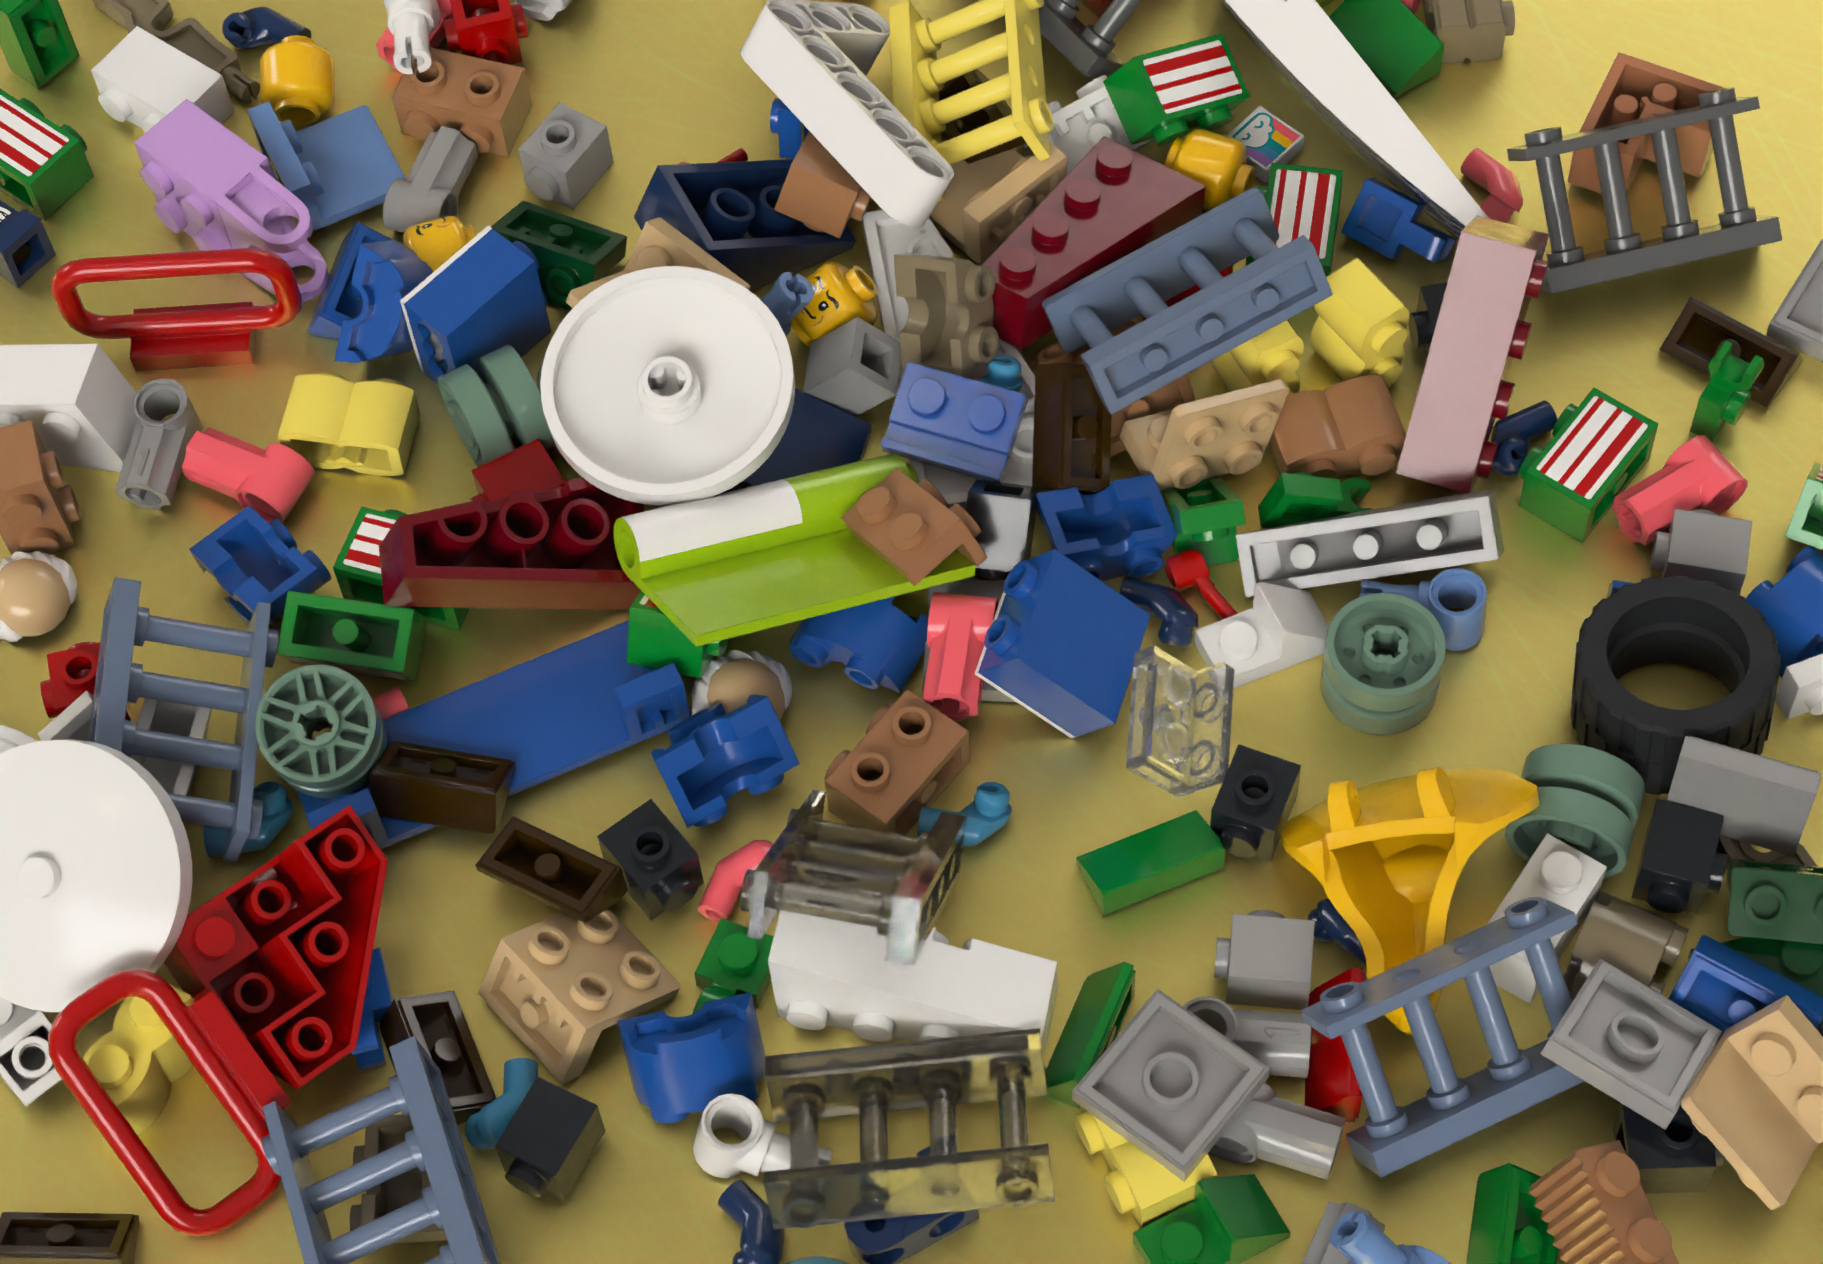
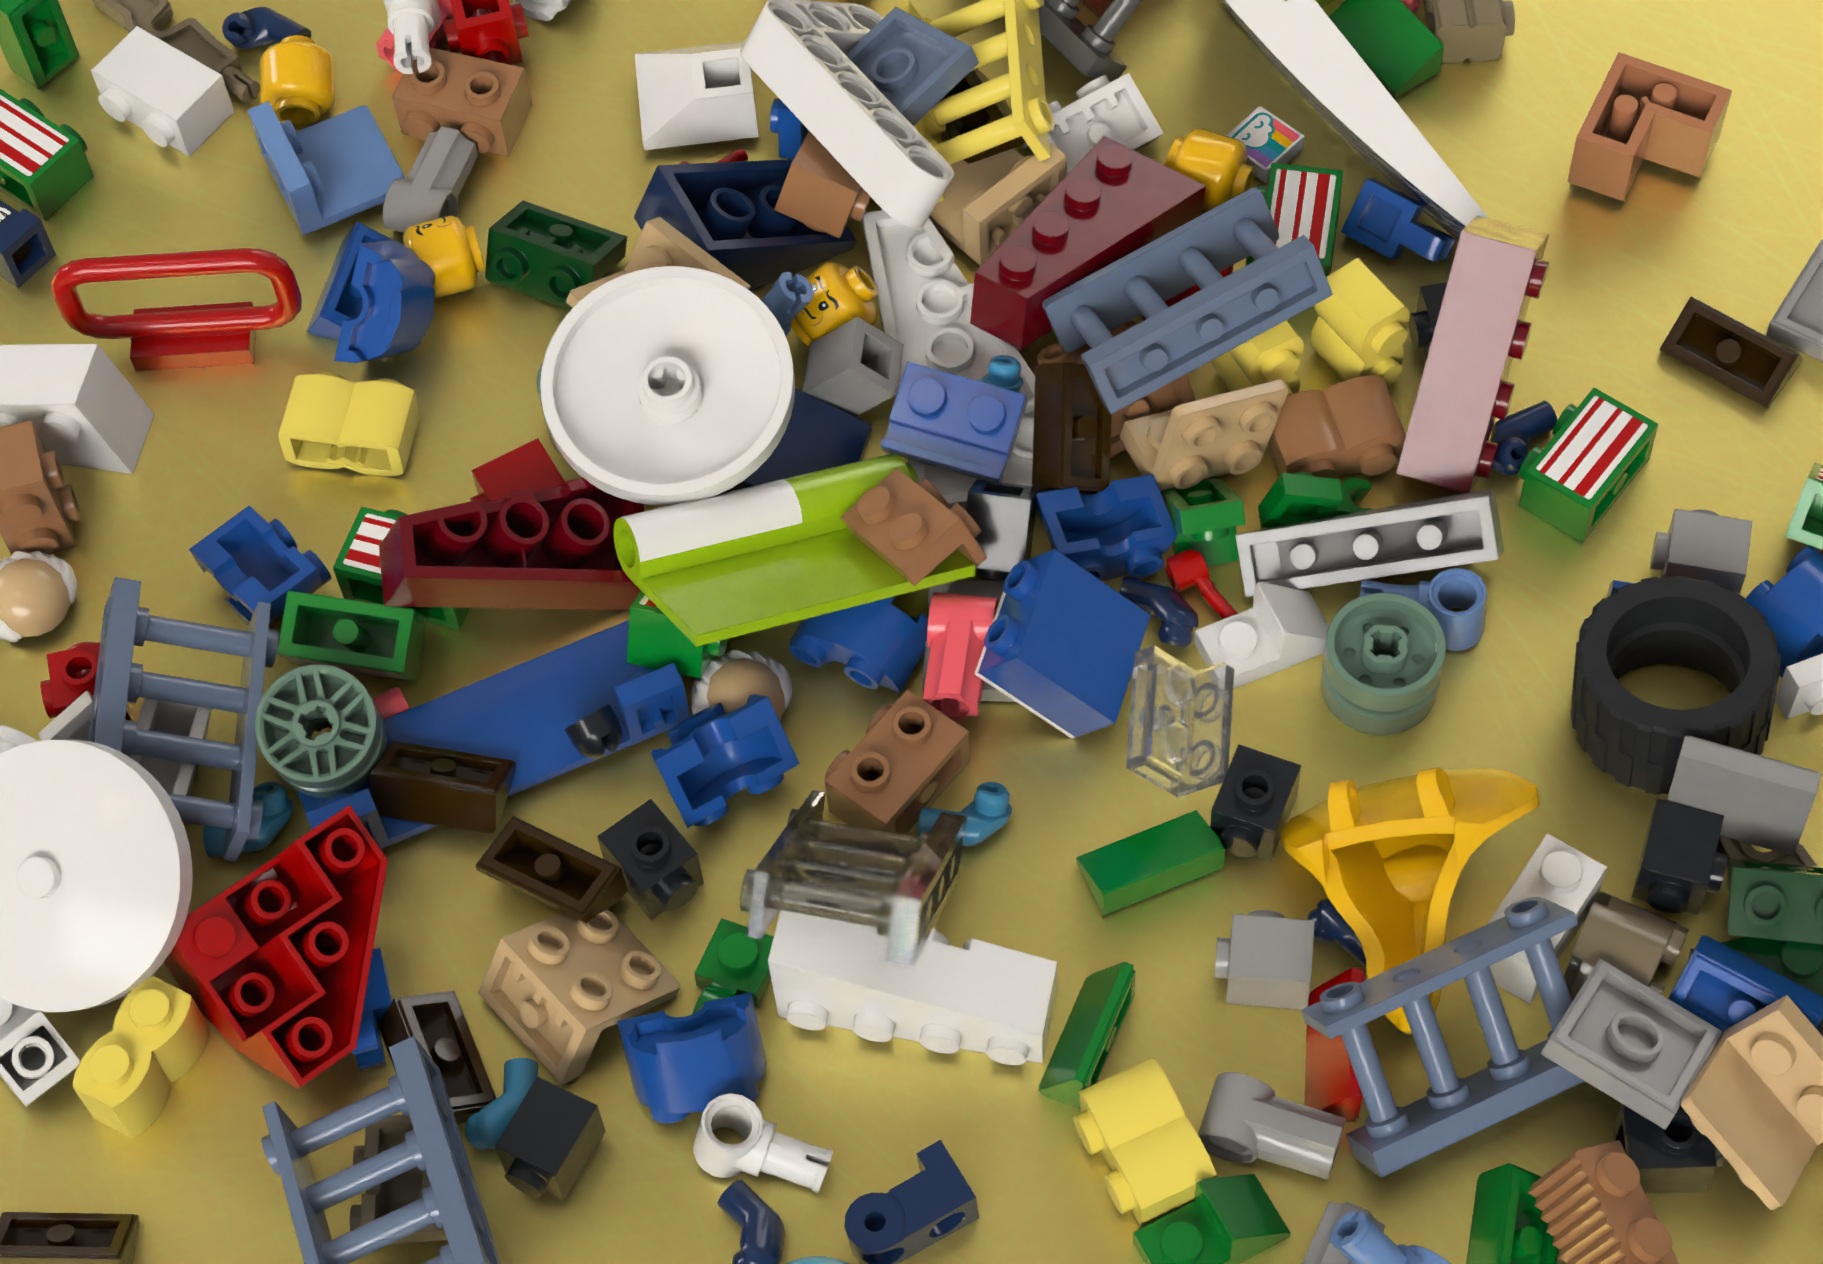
red bar [48,969,292,1237] -> none
light grey piece [115,378,202,510] -> none
lavender brick [134,99,329,302] -> none
coral piece [181,427,315,523] -> none
blue piece [400,226,551,384] -> none
sand green wheel [438,344,556,467] -> none
light grey brick [518,102,614,210] -> none
coral arm [698,840,787,922] -> none
clear smoke fence [763,1028,1056,1229] -> none
dark tan cylinder [894,253,999,378] -> none
light grey tile [1072,989,1270,1182] -> none
brick [1103,33,1250,146] -> none
light grey piece [1183,996,1311,1078] -> none
coral arm [1460,148,1523,223] -> none
sand green wheel [1505,744,1645,878] -> none
dark grey fence [1507,87,1782,294] -> none
coral piece [1612,435,1748,546] -> none
green plate [1690,341,1764,442] -> none
none -> black hinge [564,704,622,759]
none -> white slope [634,41,759,150]
none -> sand blue tile [845,7,979,126]

